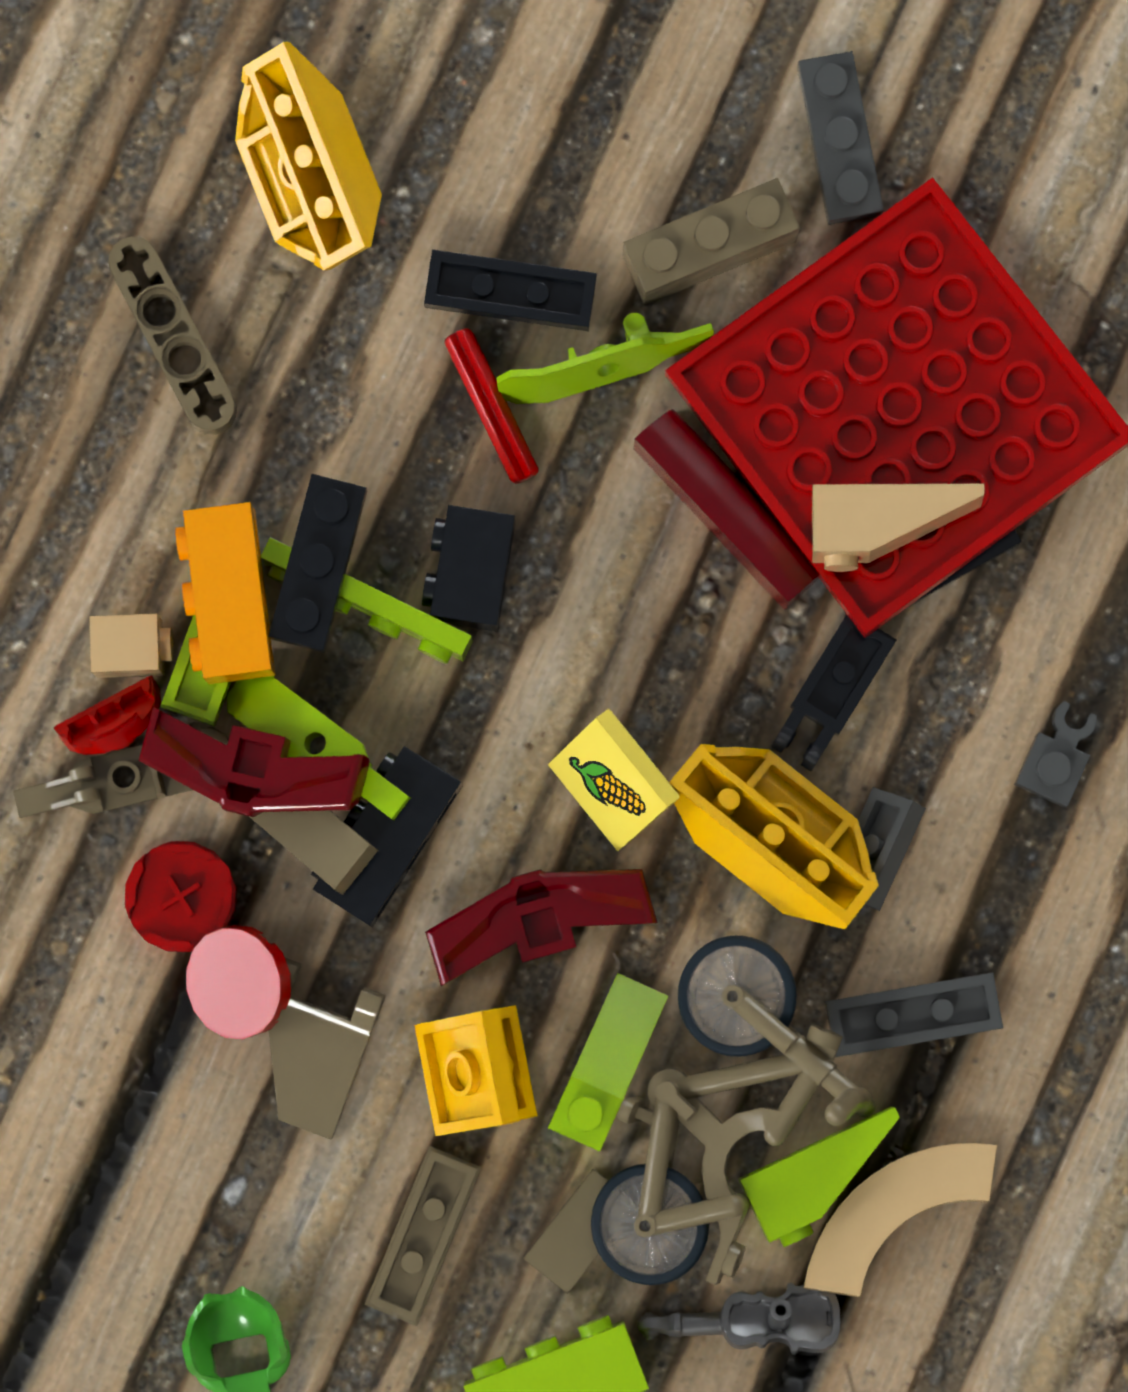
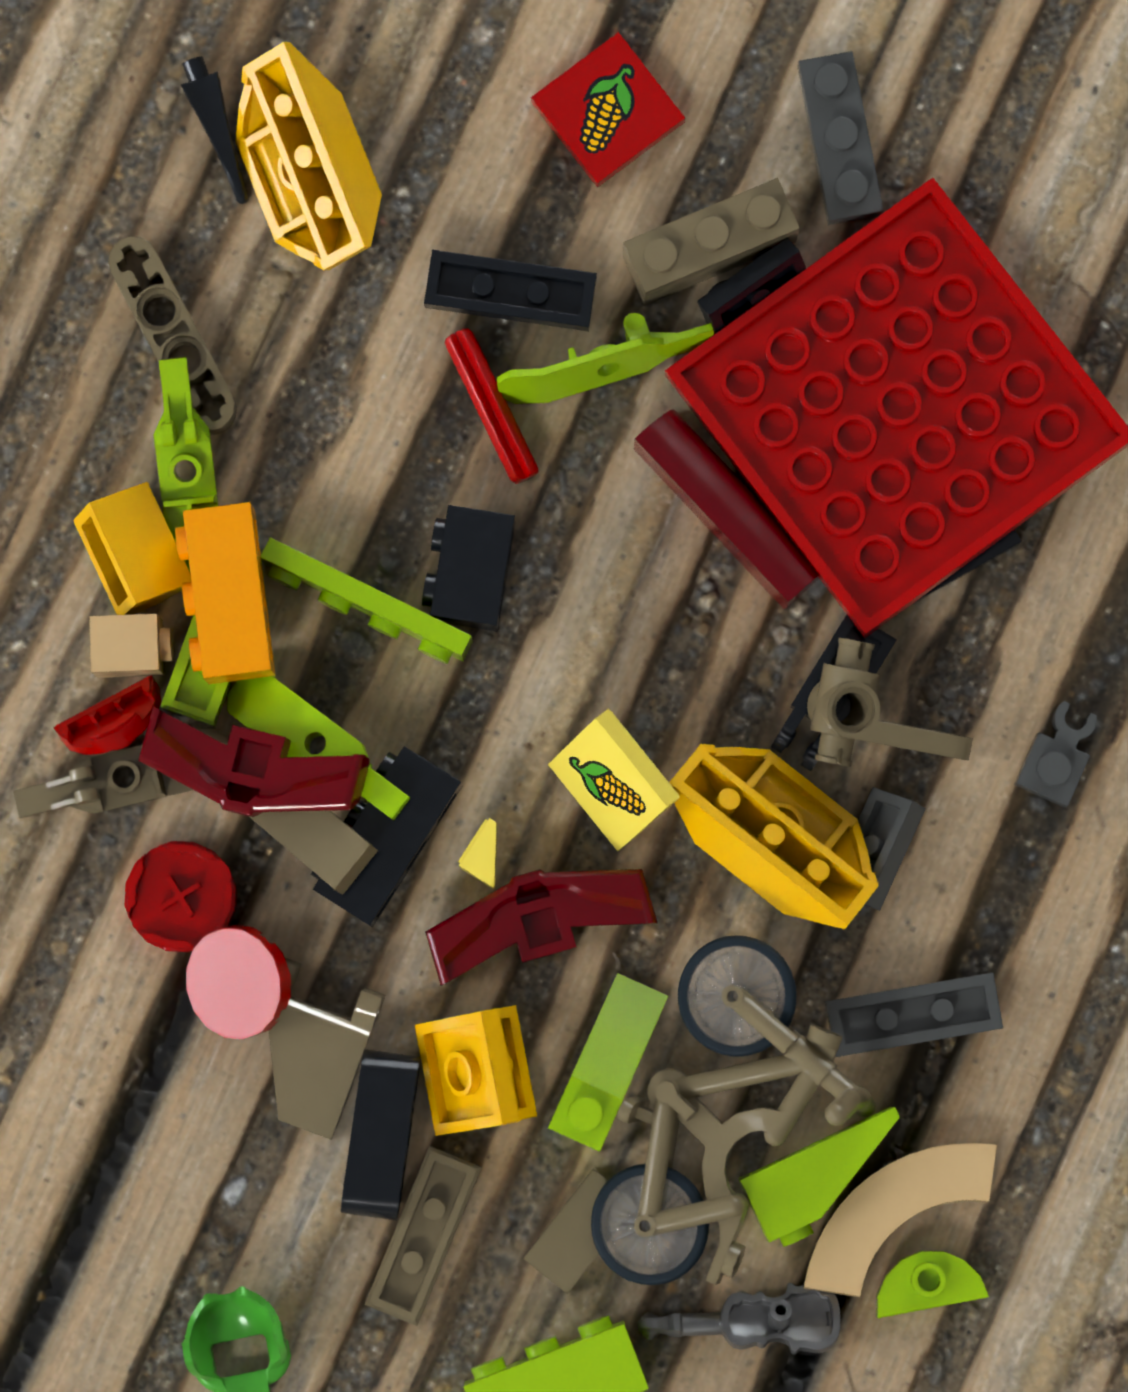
black plate [268,474,367,653] -> none
tan slope [812,484,984,572] -> none
none -> yellow brick [73,482,191,615]
none -> lime piece [153,357,219,572]
none -> black piece [181,56,249,204]
none -> black beam [341,1049,421,1221]
none -> light yellow slope [458,818,498,890]
none -> red tile [531,32,685,188]
none -> black plate [697,237,806,335]
none -> dark tan piece [807,637,973,767]
none -> lime plate [876,1251,989,1318]

